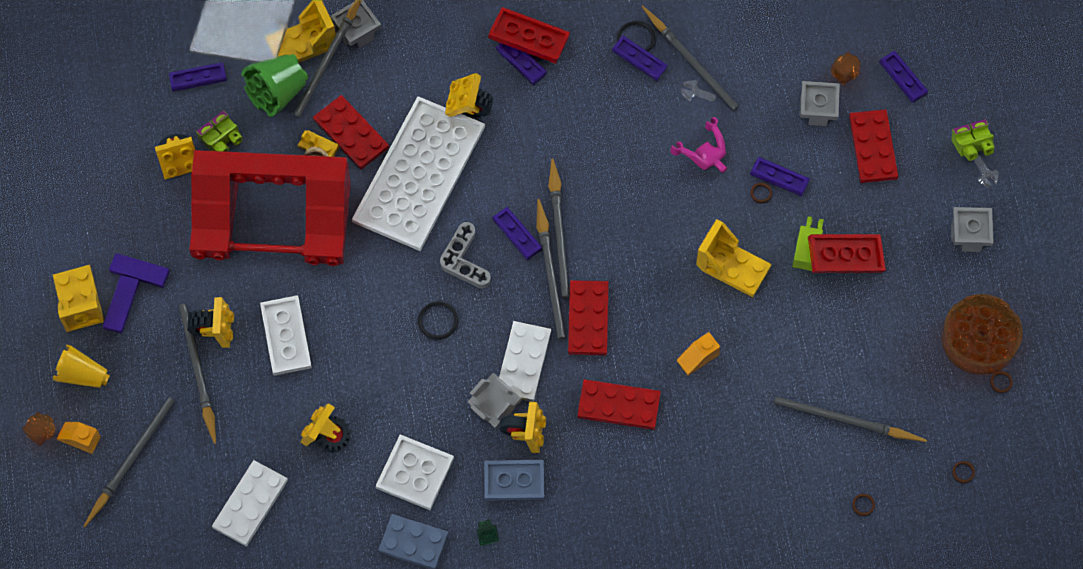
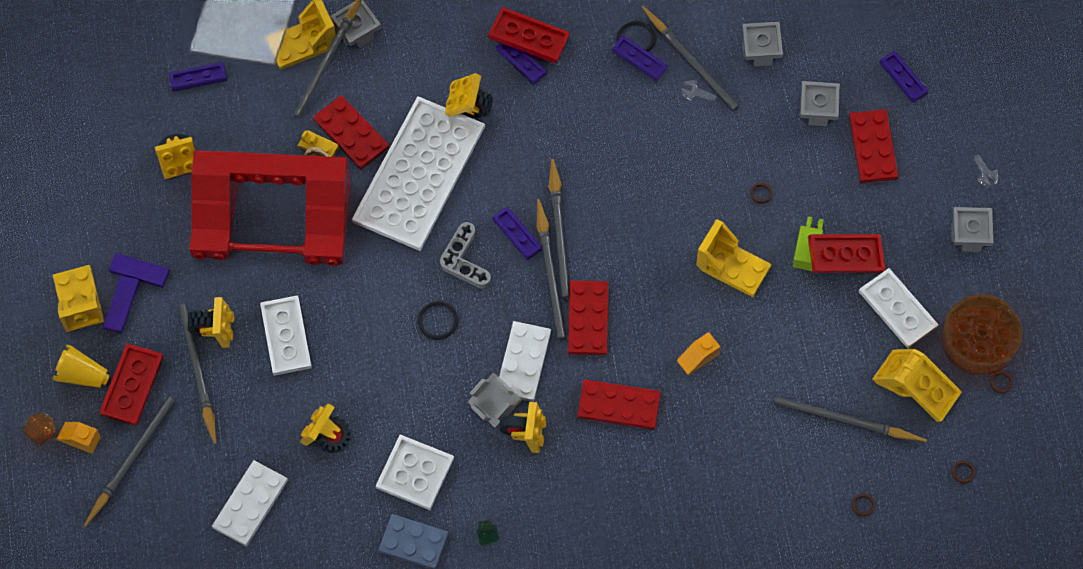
lime hips [196,110,243,152] -> none
bright green cone [241,54,308,117] -> none
sand blue plate [484,460,544,501] -> none
dark pink piece [670,117,727,173] -> none
dark purple tile [750,157,810,197] -> none
clear orange brick [831,52,861,85] -> none
lime hips [951,119,994,161] -> none
none -> red plate [99,343,164,426]
none -> light grey panel [742,22,783,66]
none -> white plate [859,268,938,349]
none -> yellow bracket [872,349,962,422]

